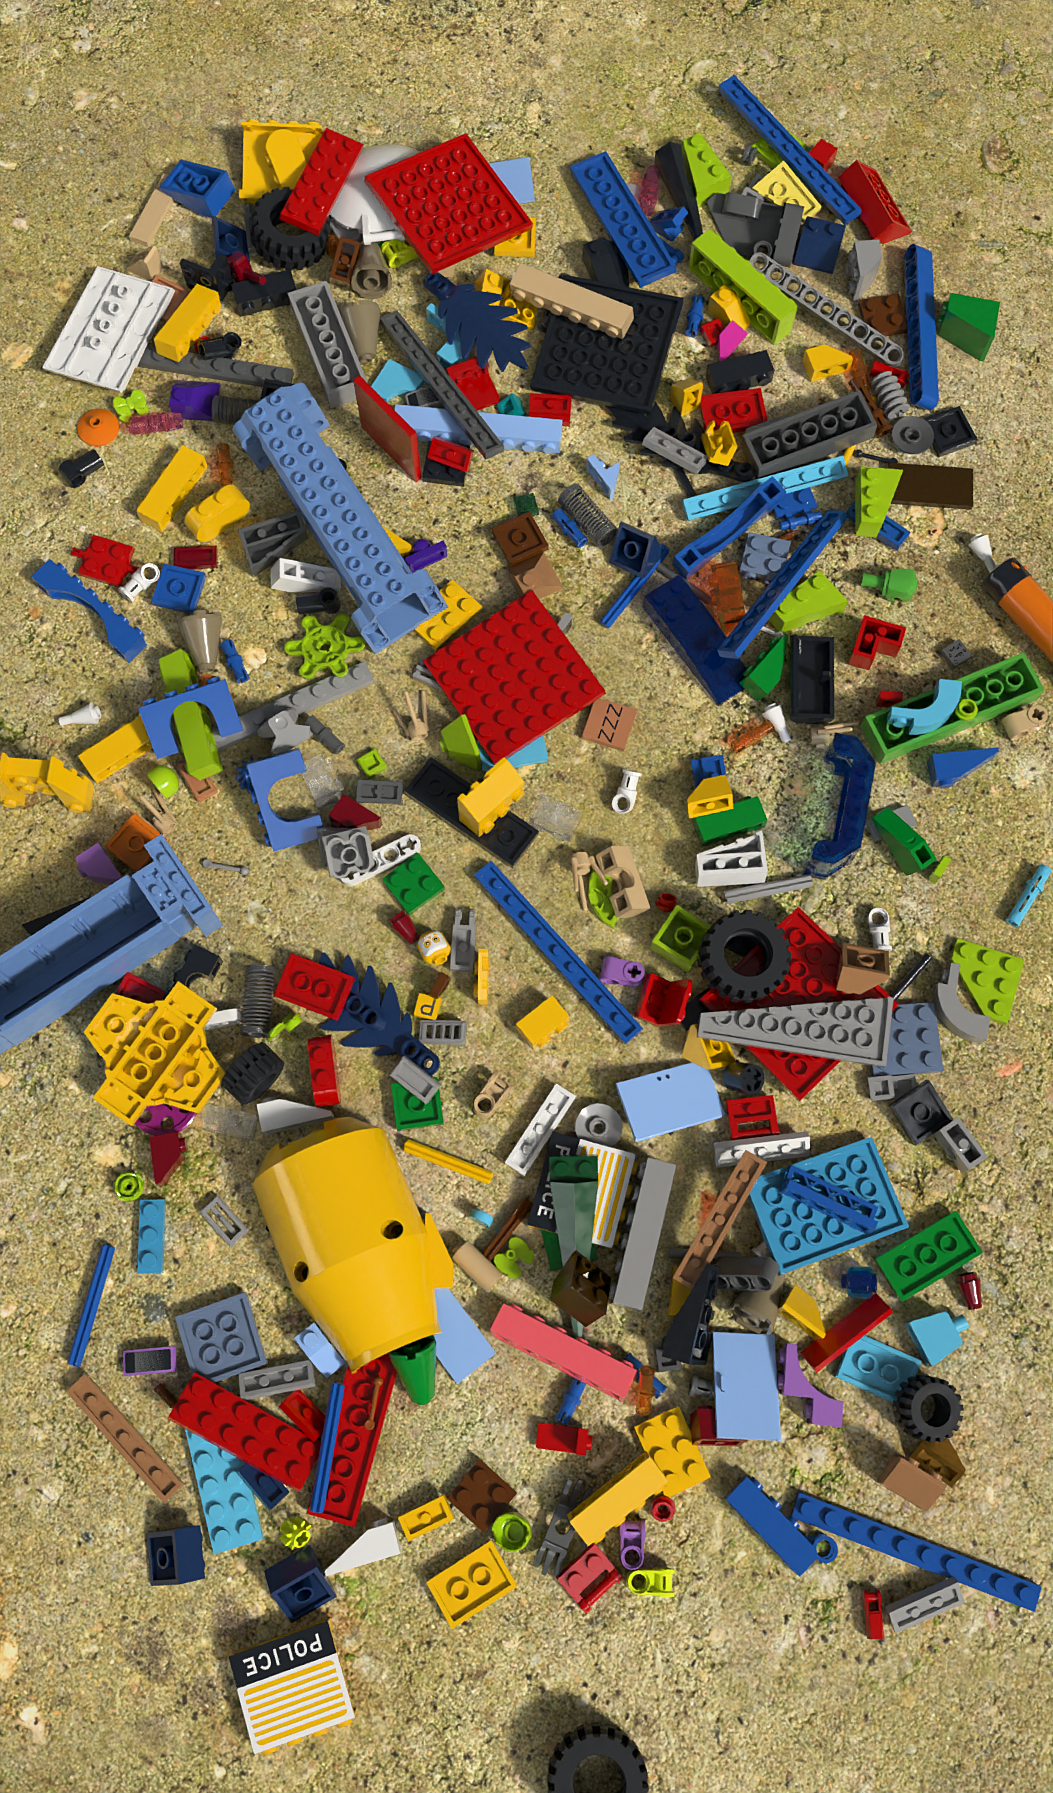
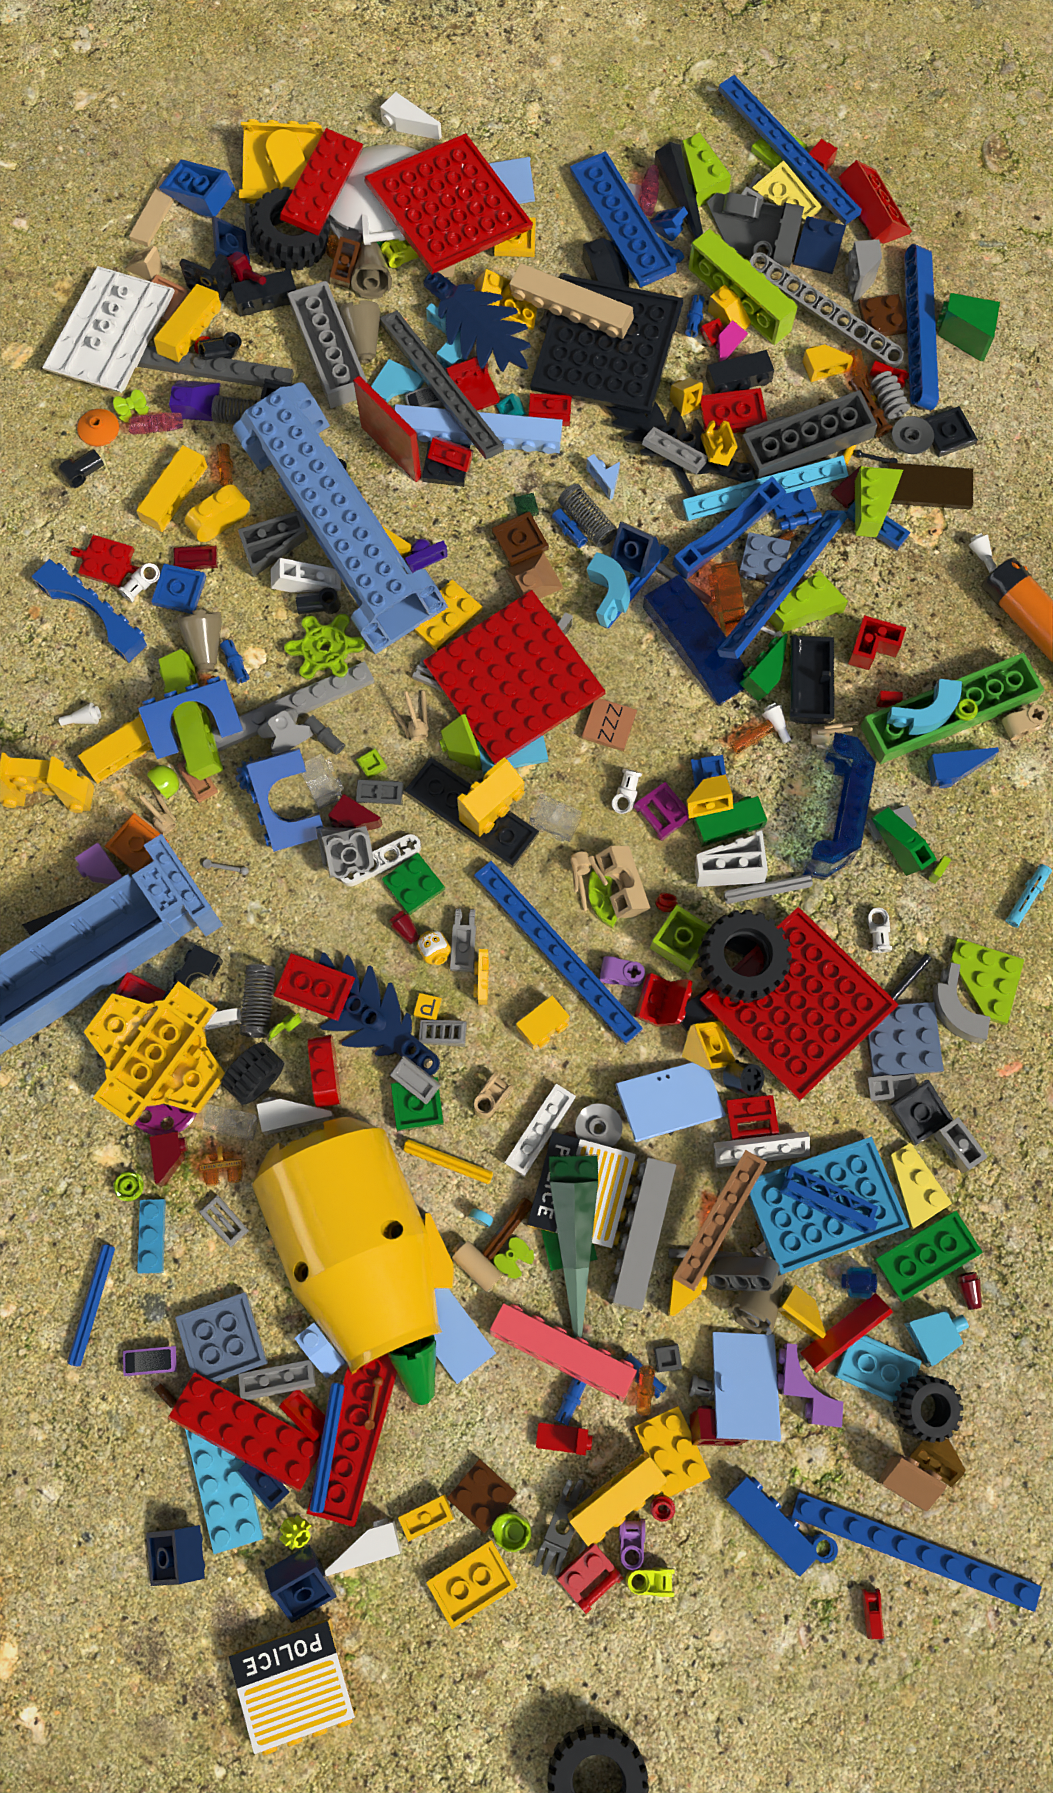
medium nougat plate [66,1373,184,1503] -> none
reddish brown tile [429,972,451,999] -> none
dark brown slope [550,1250,611,1327] -> none
black wedge [661,1264,720,1365] -> none
light grey wing [697,997,894,1067] -> none
dark grey bush [741,144,758,166] -> none
medium nougat slope [836,942,890,994] -> none
bright green piece [861,568,918,602] -> none
light grey plate [885,1576,965,1633] -> none
dark grey tile [940,639,972,669] -> none
none -> clear orange hips [199,1146,246,1186]
none -> white slope [380,92,442,140]
none -> medium azure arch [587,552,630,628]
none -> magenta plate [633,782,692,841]
none -> dark red tile [831,466,861,508]
none -> light yellow wing [889,1142,952,1230]

